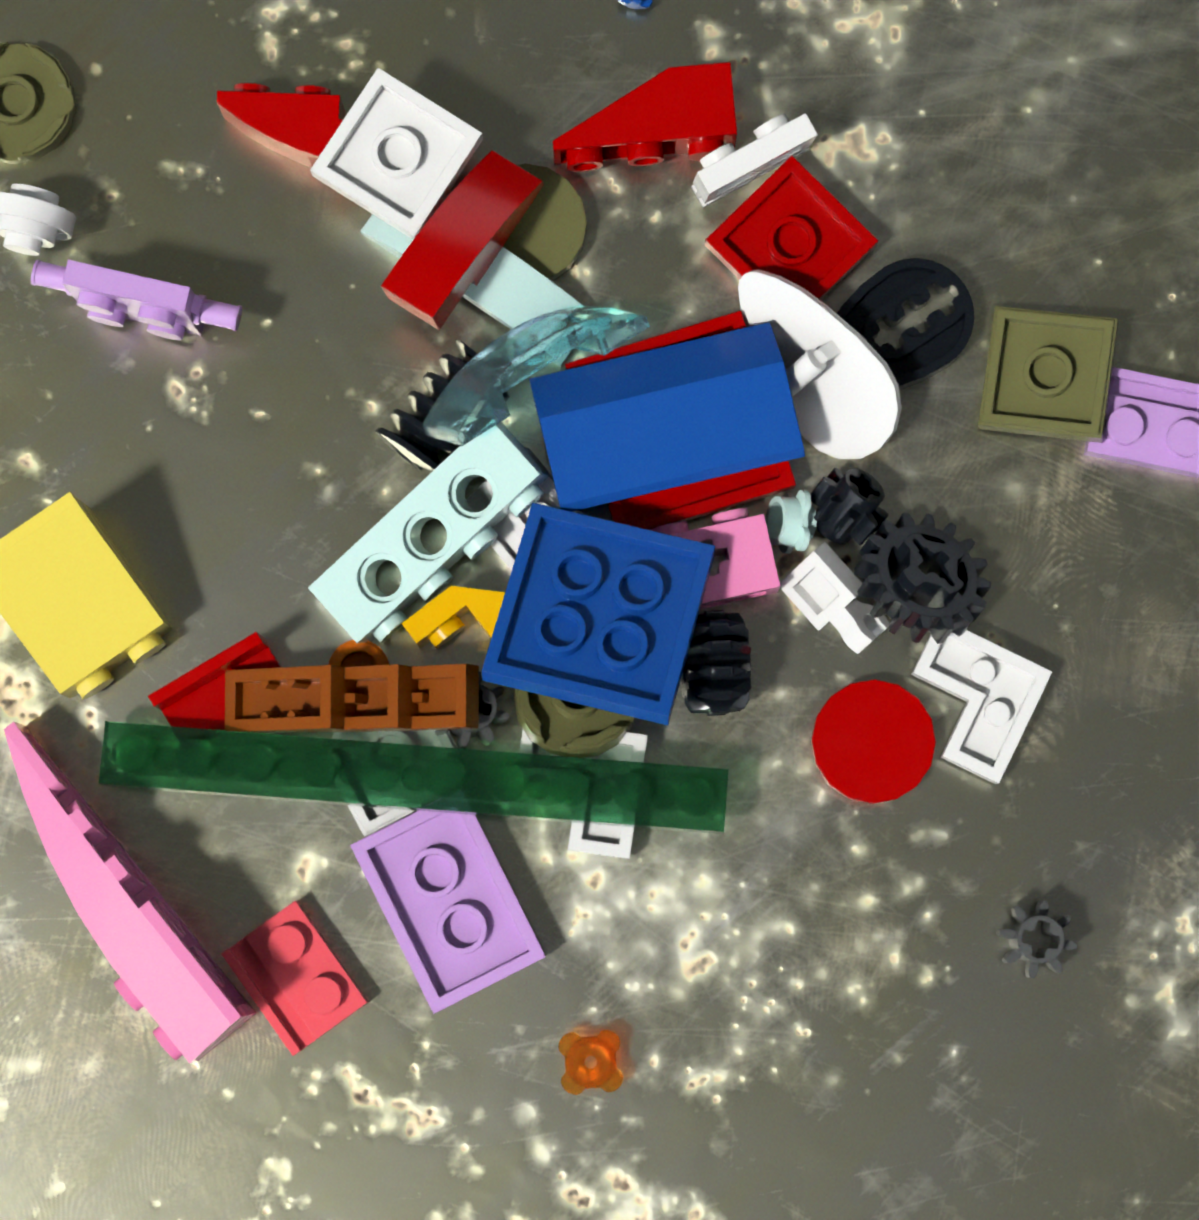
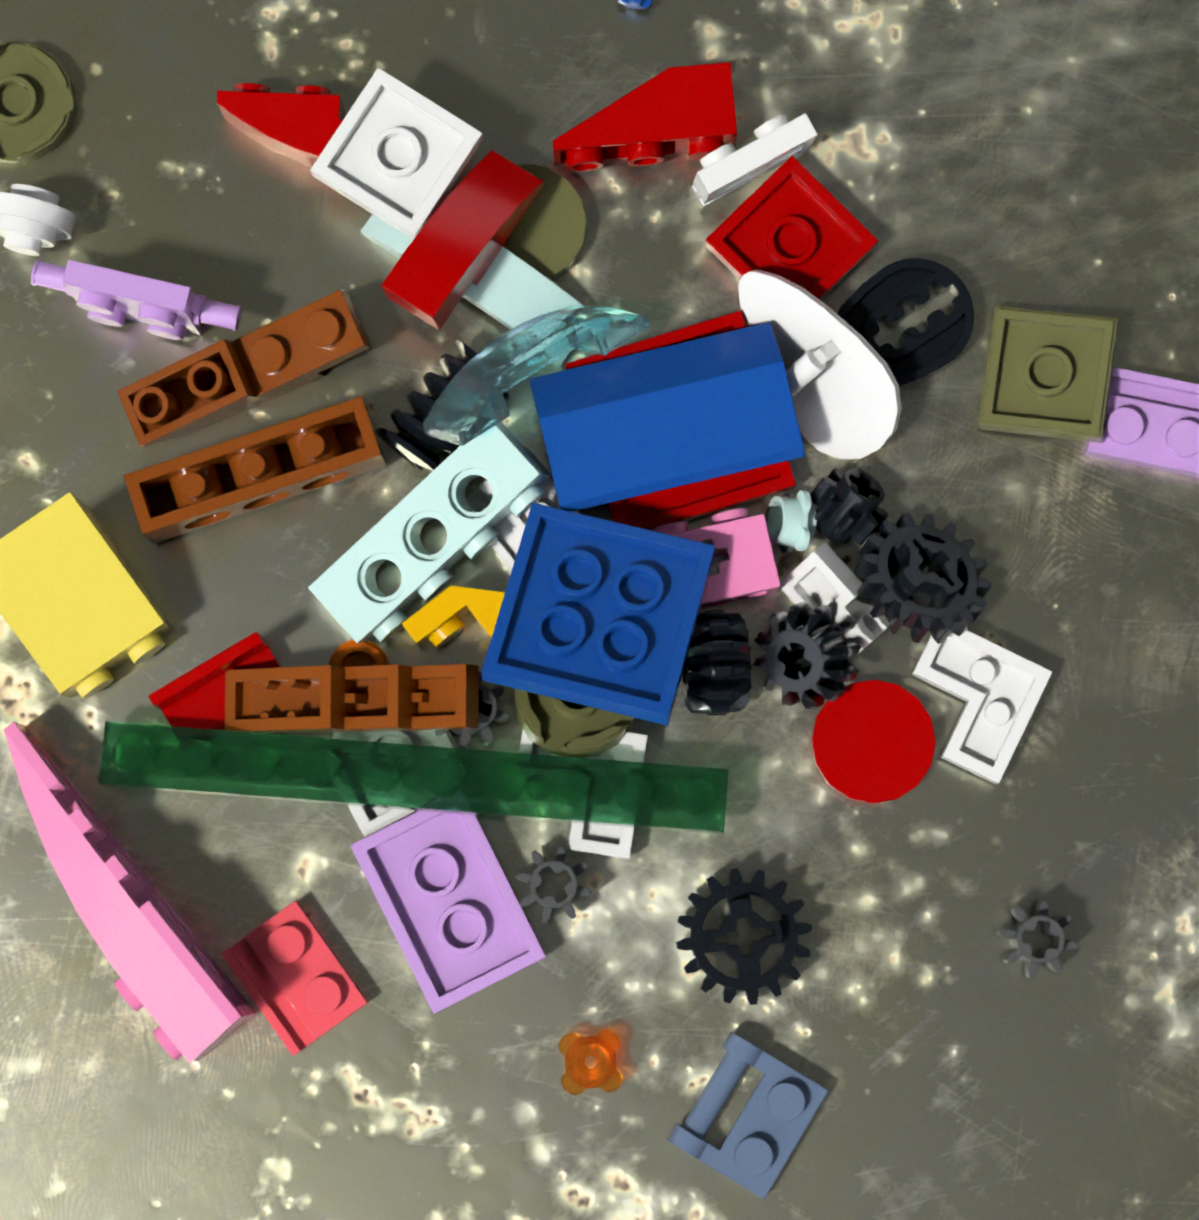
none -> dark orange slope [117,289,371,448]
none -> dark orange brick [123,396,387,544]
none -> dark grey gear [515,846,592,923]
none -> sand blue plate [667,1031,829,1199]
none -> black gear [676,868,812,1005]
none -> black gear [752,602,862,709]

